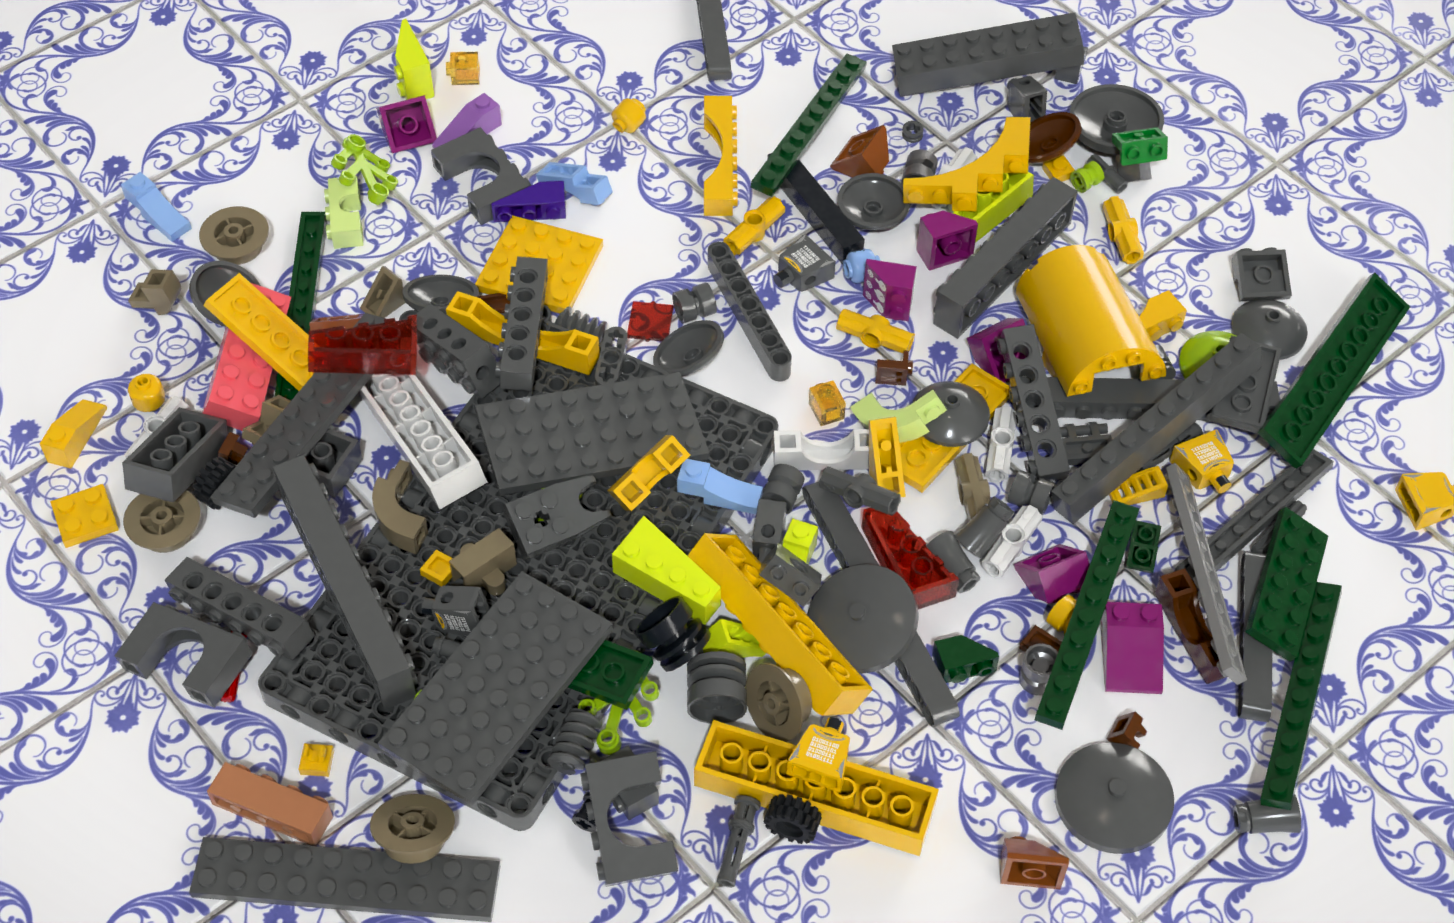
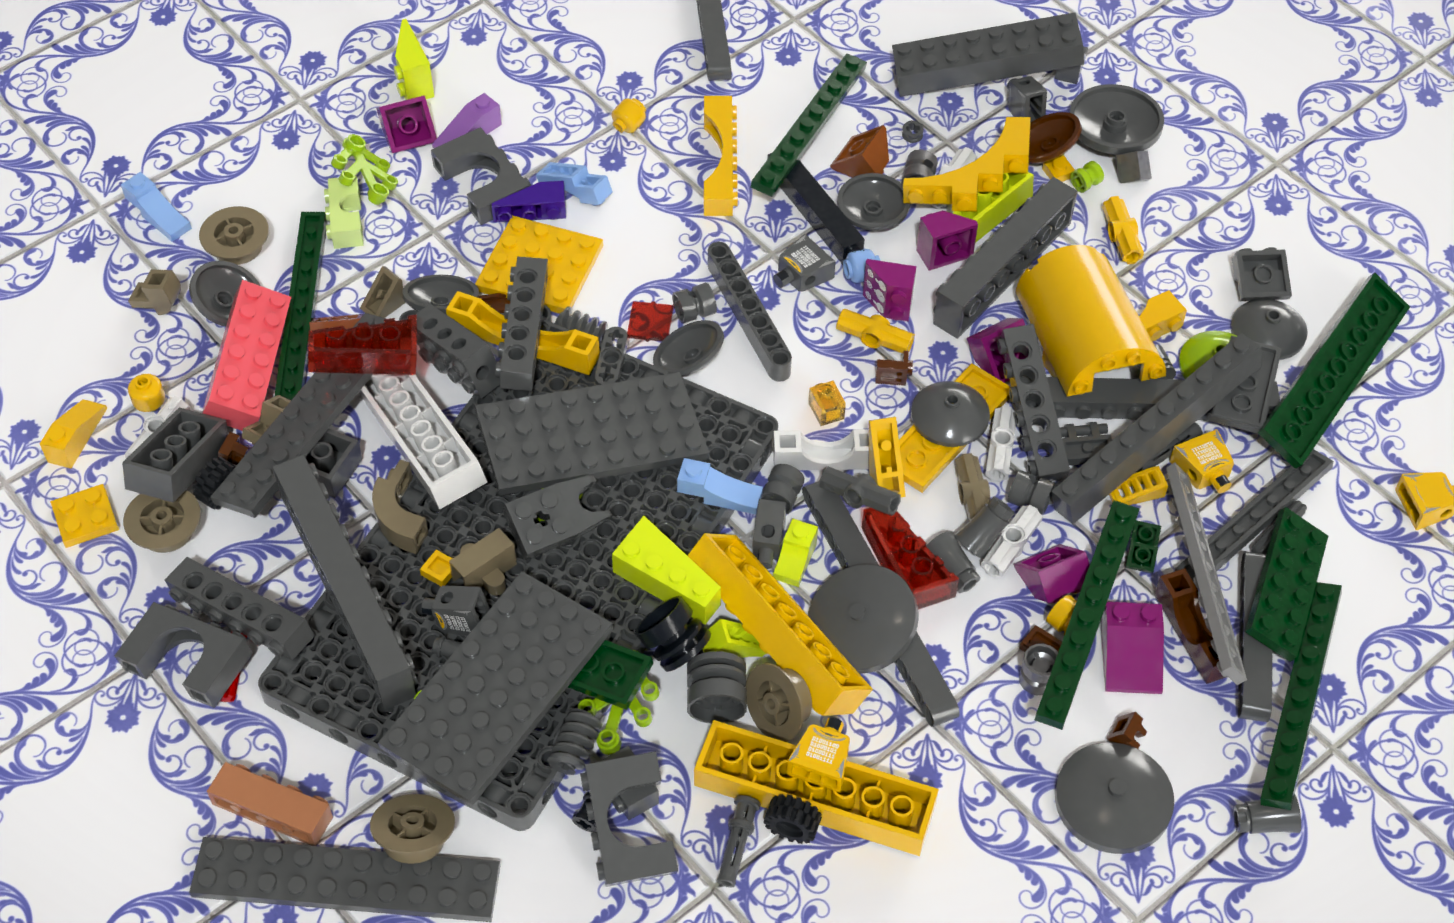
yellow plate [203,273,330,391] -> none
yellow tile [298,743,334,777] -> none
clear yellow brick [446,52,480,85] -> none
yellow arch [607,435,690,511] -> none
yellow piece [723,196,785,256] -> none
dark grey brick [759,543,822,607] -> none
yellowish green arch [850,390,947,443] -> none
dark green slope [932,635,999,683] -> none
dark orange slope [1000,836,1069,890] -> none
dark grey axle [1087,154,1128,194] -> none
green bracket [1112,127,1168,166] -> none

